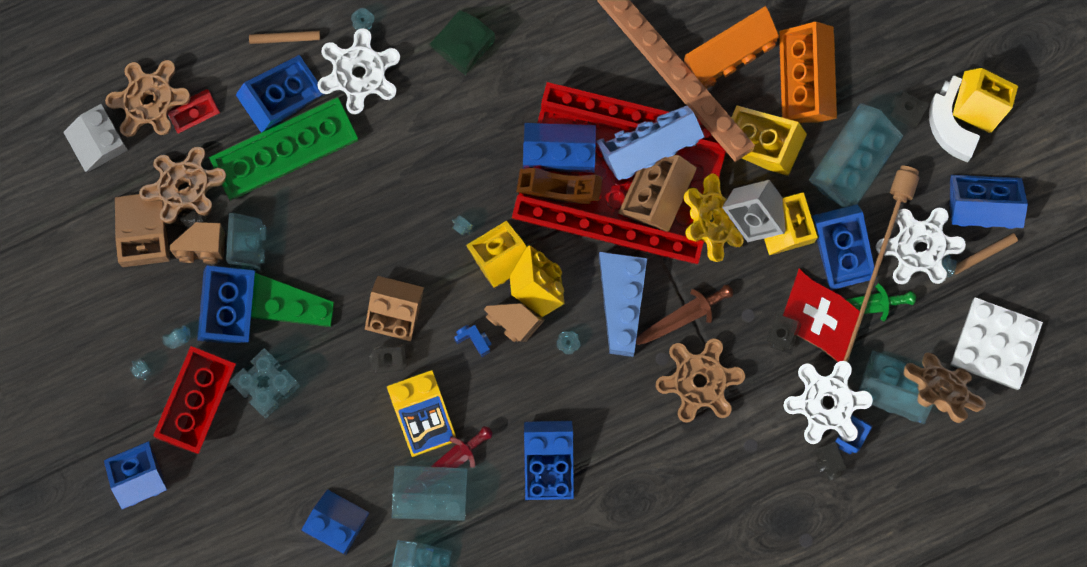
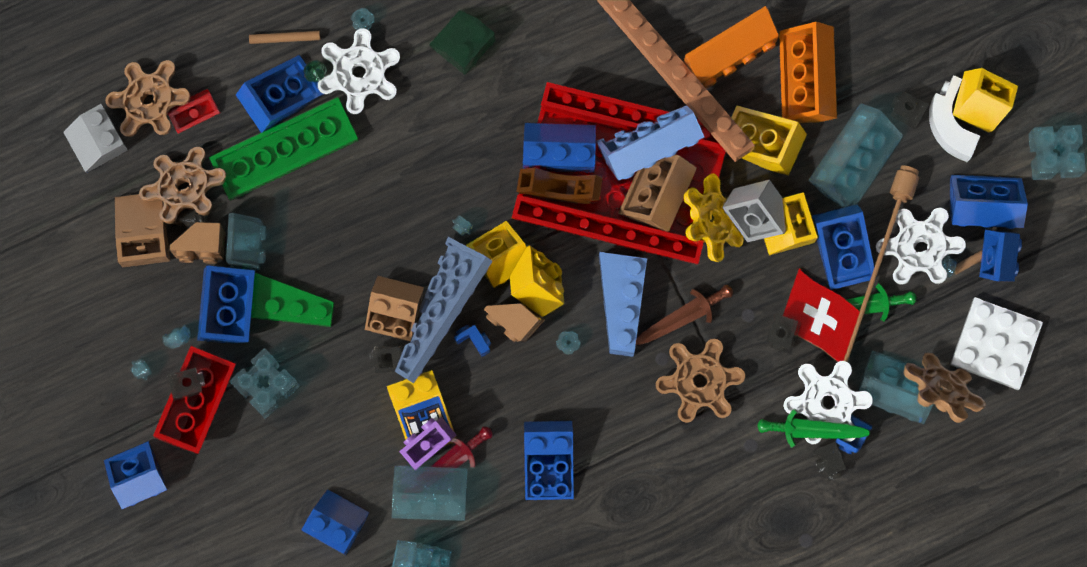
none -> clear smoke brick [167,368,206,400]
none -> clear green plate [304,60,327,82]
none -> sand blue wing [395,237,492,383]
none -> medium lavender brick [399,417,457,470]
none -> green sword [758,408,870,448]
none -> blue slope [979,230,1022,282]
none -> clear light blue brick [1029,125,1086,180]

